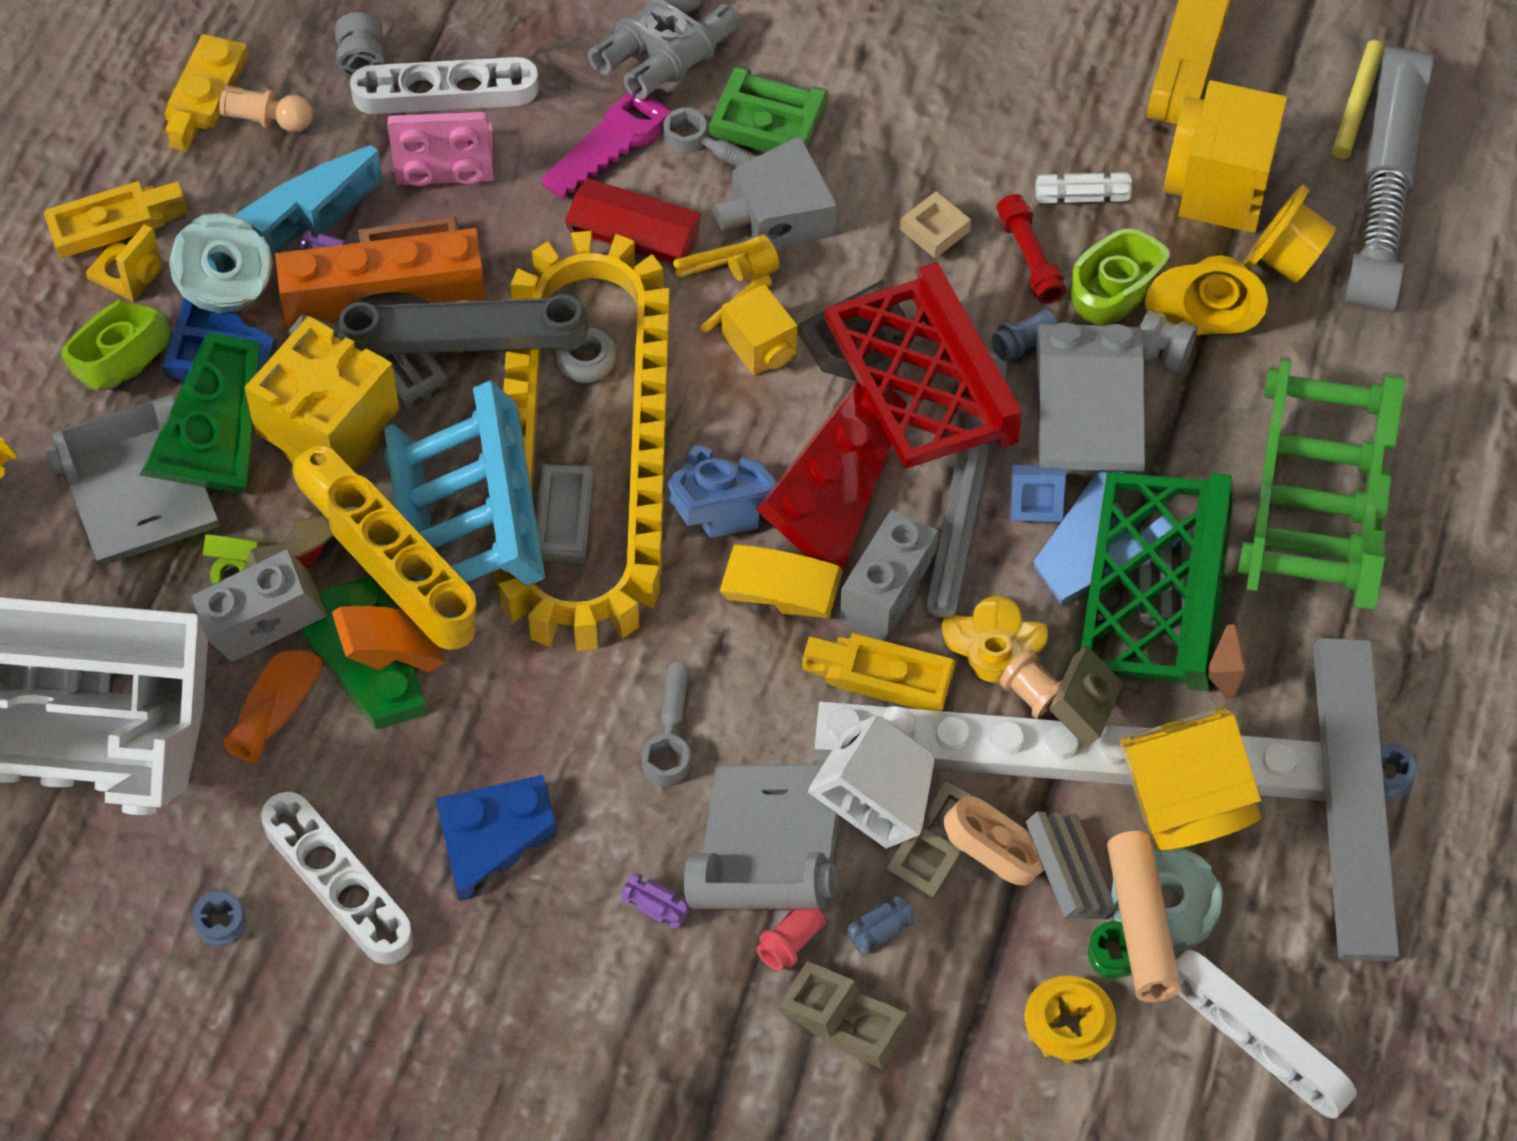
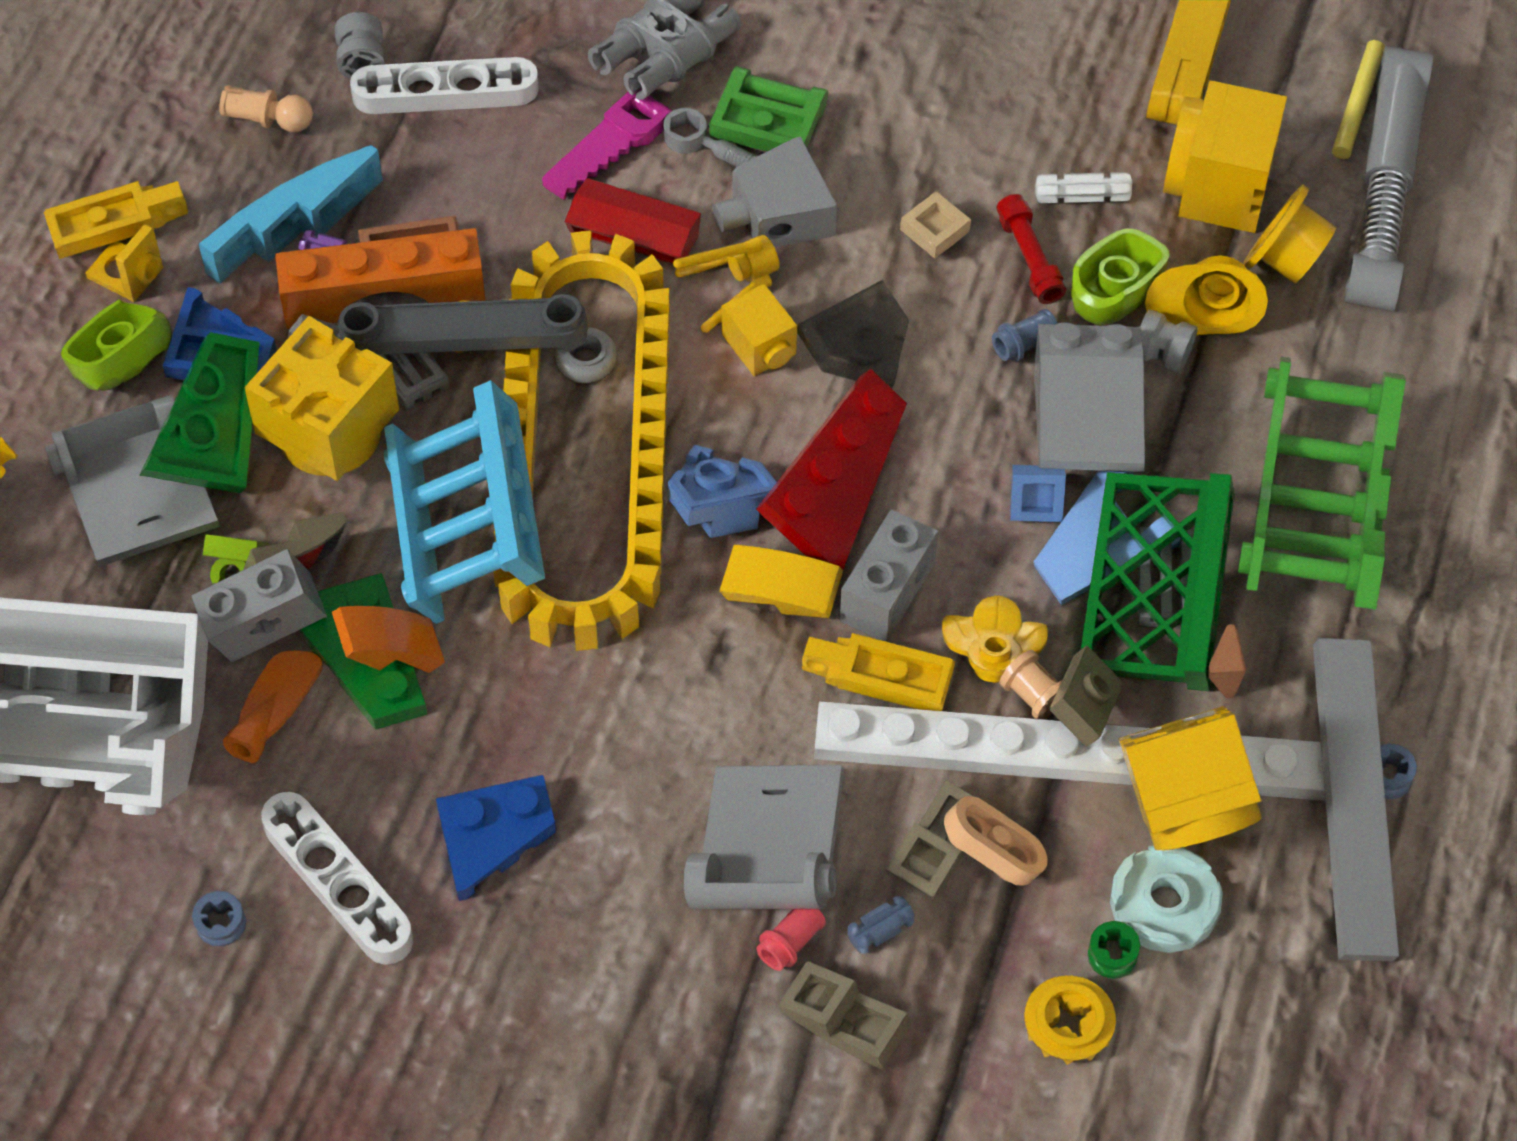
yellow hinge [164,34,249,152] -> none
light aqua tile [169,213,273,313] -> none
yellow piece [292,445,476,650] -> none
bright pink bracket [388,112,494,186] -> none
light grey tile [536,464,595,564] -> none
medium lavender piece [622,873,690,929] -> none
light grey piece [641,663,690,786] -> none
white torso [808,706,934,849] -> none
red fence [824,262,1022,469] -> none
light grey axle [925,353,1007,619] -> none
light grey tile [1026,811,1116,919] -> none
light nougat piece [1107,831,1181,1002] -> none
white beam [1176,950,1357,1119] -> none

